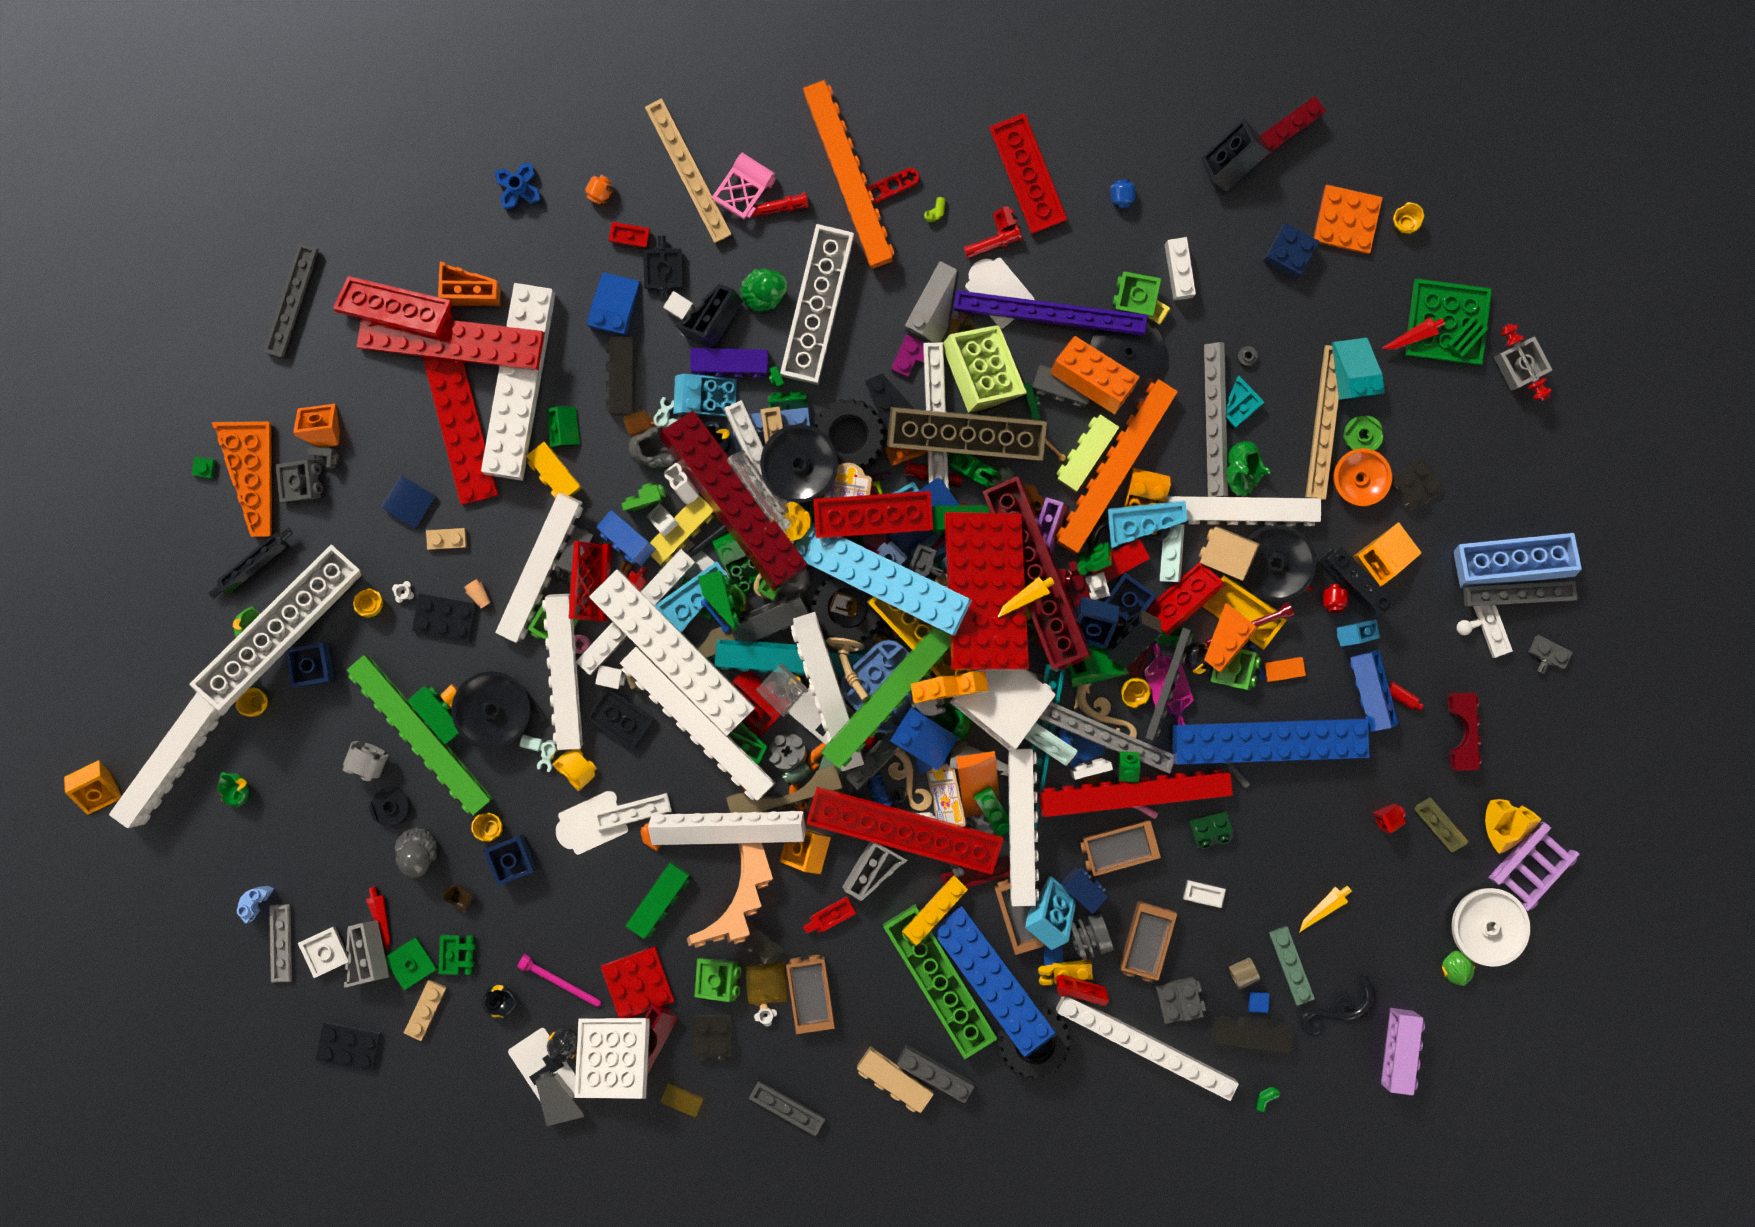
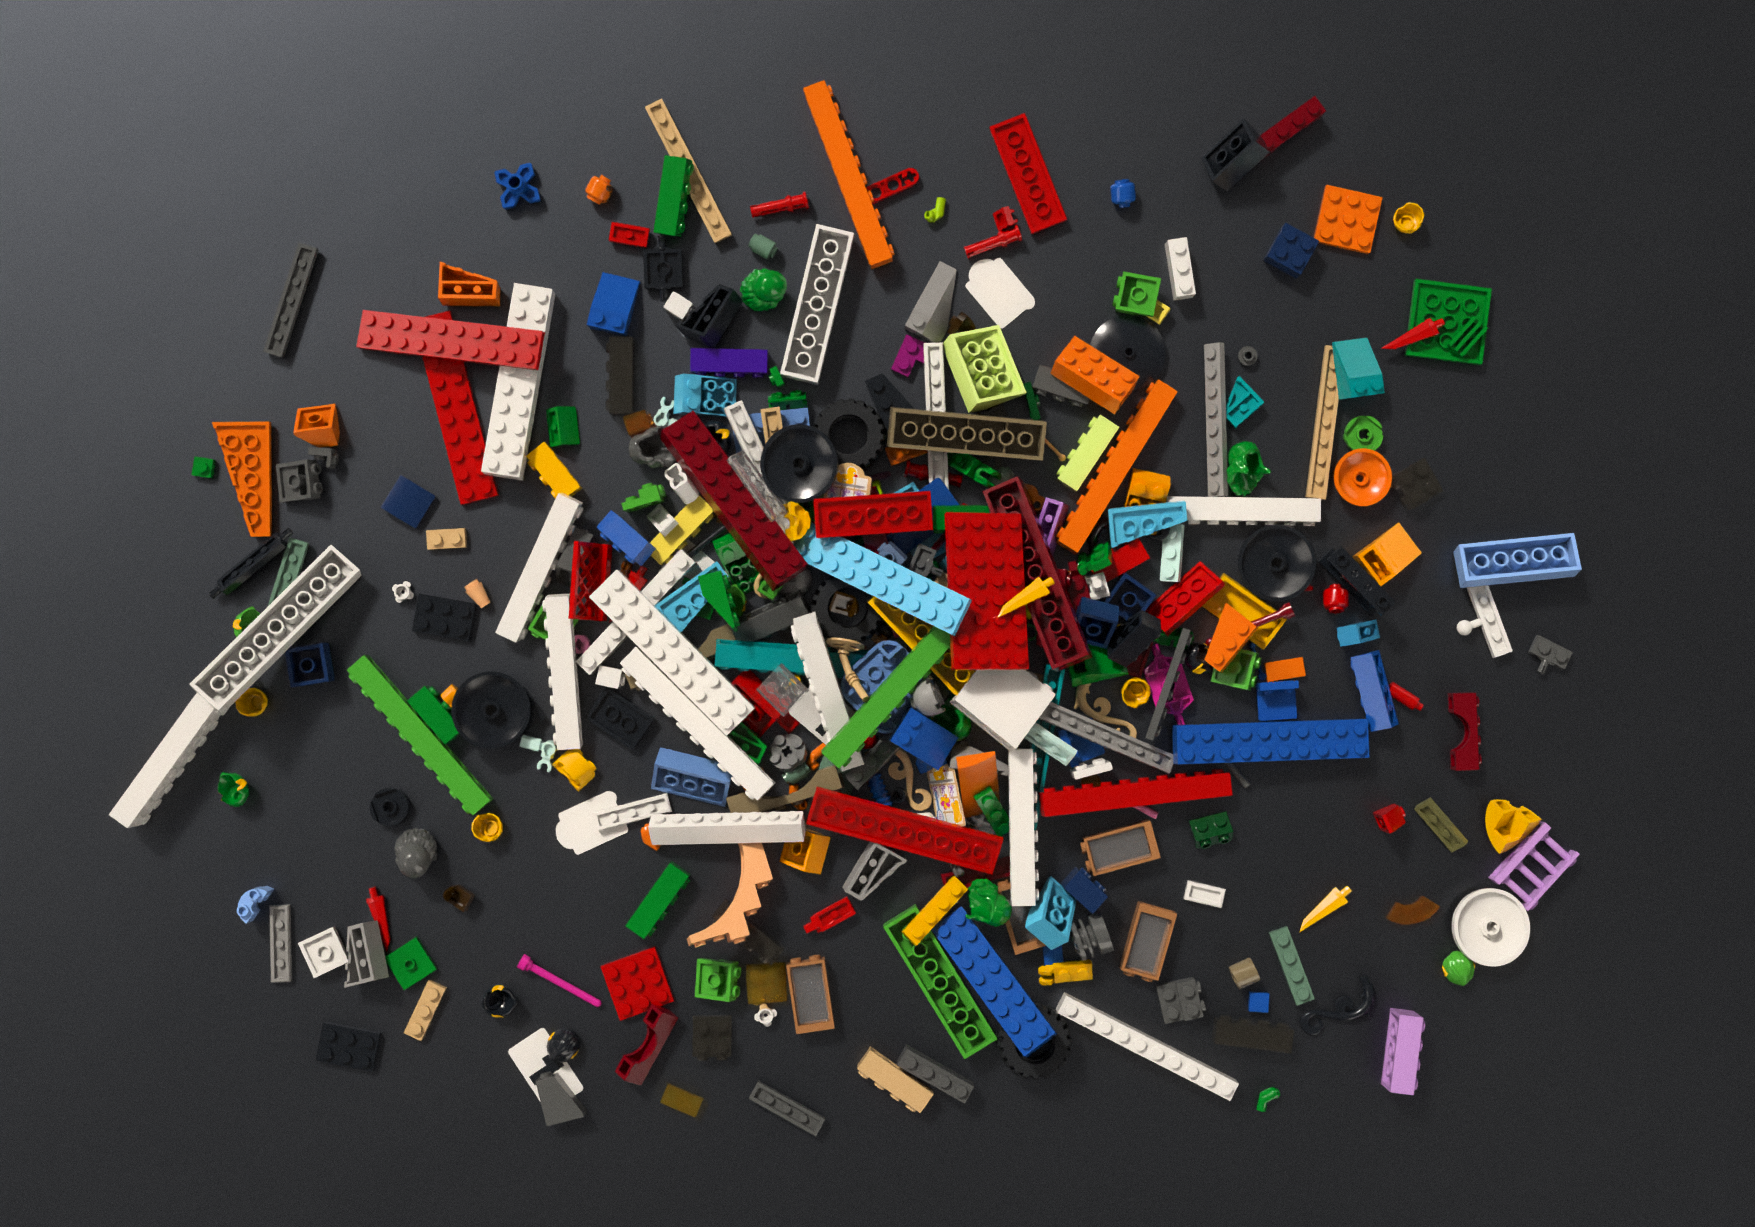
light orange slope [64,760,122,815] -> none
plate [333,276,453,337] -> none
light grey brick [343,741,388,782] -> none
yellow hair [353,588,383,618] -> none
green plate [439,934,476,975] -> none
dark blue brick [483,834,537,886] -> none
white plate [574,1018,650,1099] -> none
blue hinge [701,599,729,632] -> none
bright pink piece [712,152,776,220] -> none
light orange arch [911,671,989,703] -> none
dark purple plate [954,290,1147,336] -> none
red plate [1055,974,1109,1006] -> none
green brick [1118,751,1140,782] -> none
tan brick [1199,526,1260,581] -> none
dark grey plate [1463,581,1577,607] -> none
light grey brick [1494,323,1552,402] -> none
none -> sand green plate [267,537,310,607]
none -> medium blue slope [651,747,732,807]
none -> green brick [653,155,694,237]
none -> sand green brick [748,233,778,260]
none -> red tile [776,707,800,734]
none -> green hair [965,878,1012,927]
none -> blue bracket [1256,680,1299,721]
none -> clear orange tile [1386,896,1440,925]

